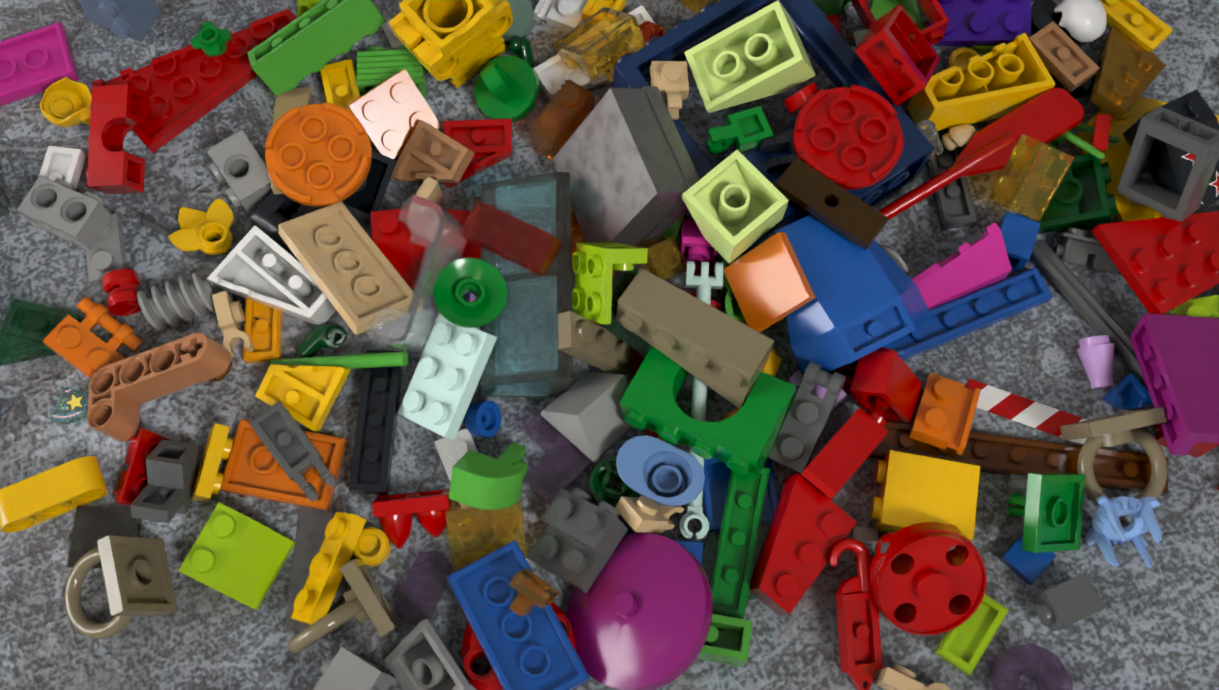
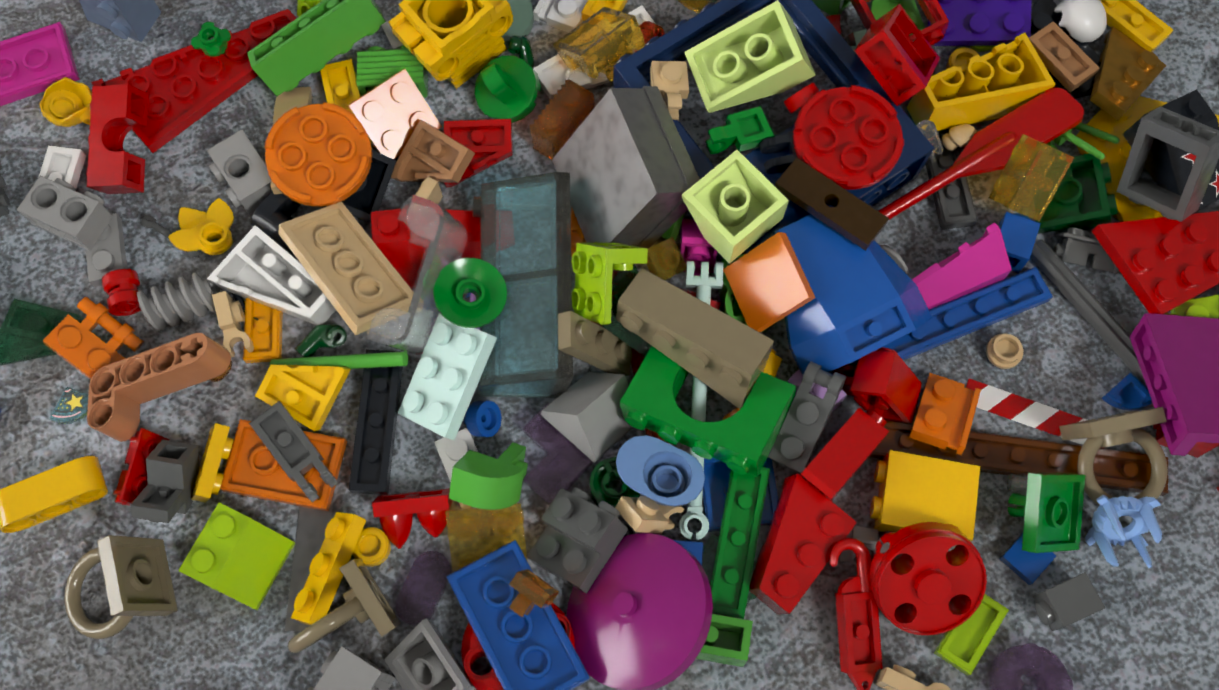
clear smoke piece [67,506,143,569] -> none
clear red beam [459,201,563,277] -> none
lavender cone [1077,335,1114,390] -> none
red tile [1092,114,1112,155] -> none
none -> tan plate [986,334,1023,369]

